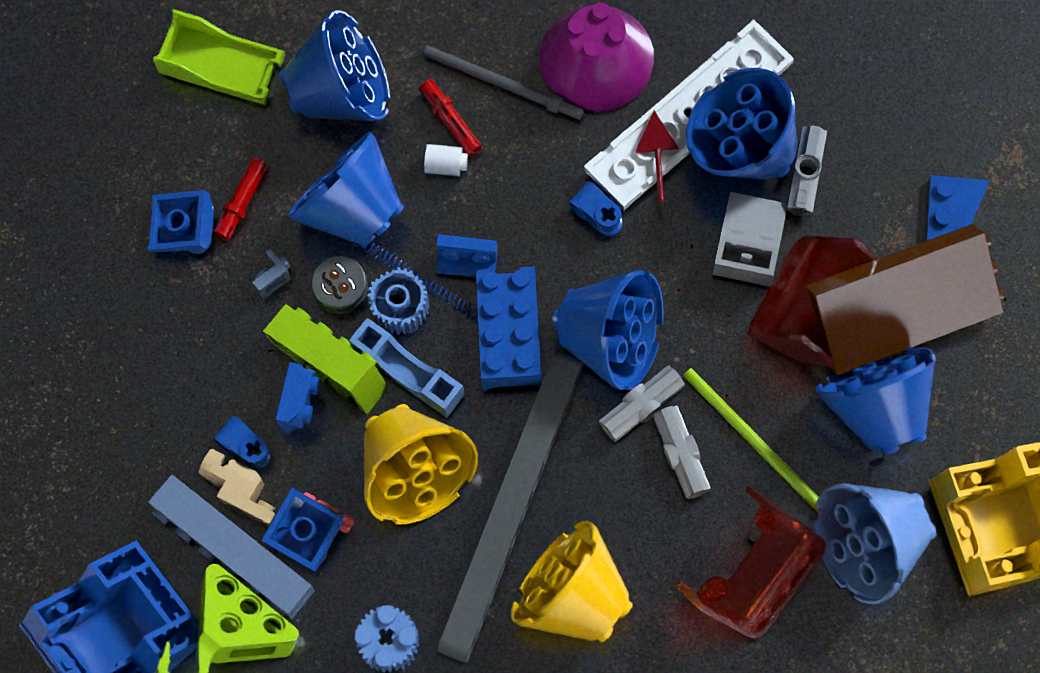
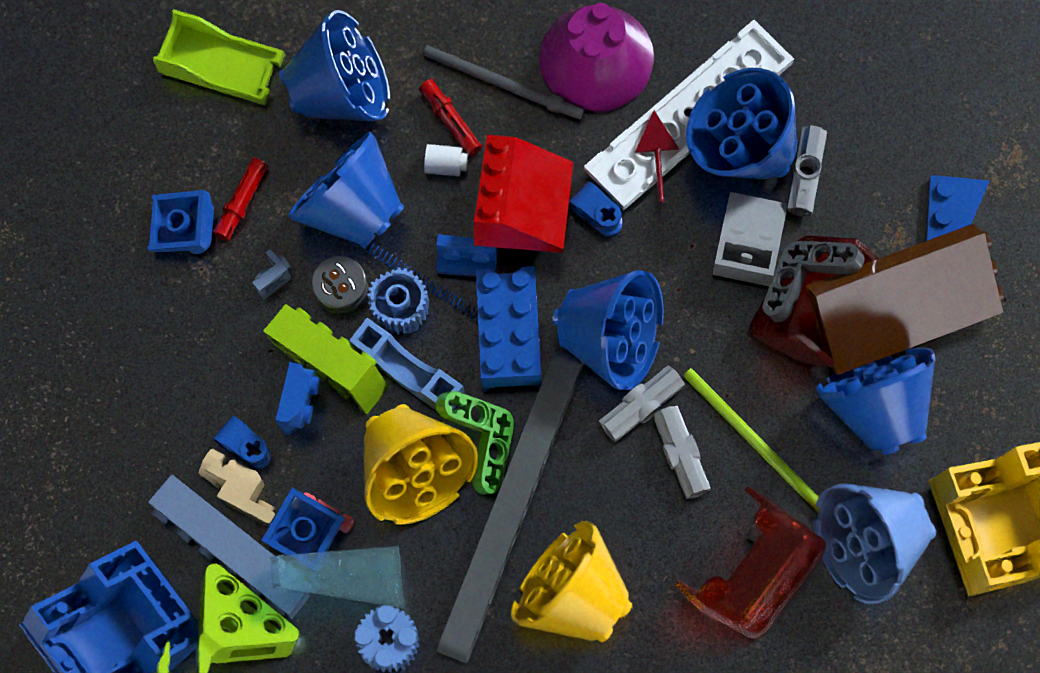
none -> clear light blue wedge [270,546,404,609]
none -> bright green beam [436,391,514,495]
none -> red slope [474,135,573,253]
none -> dark grey beam [763,241,864,323]

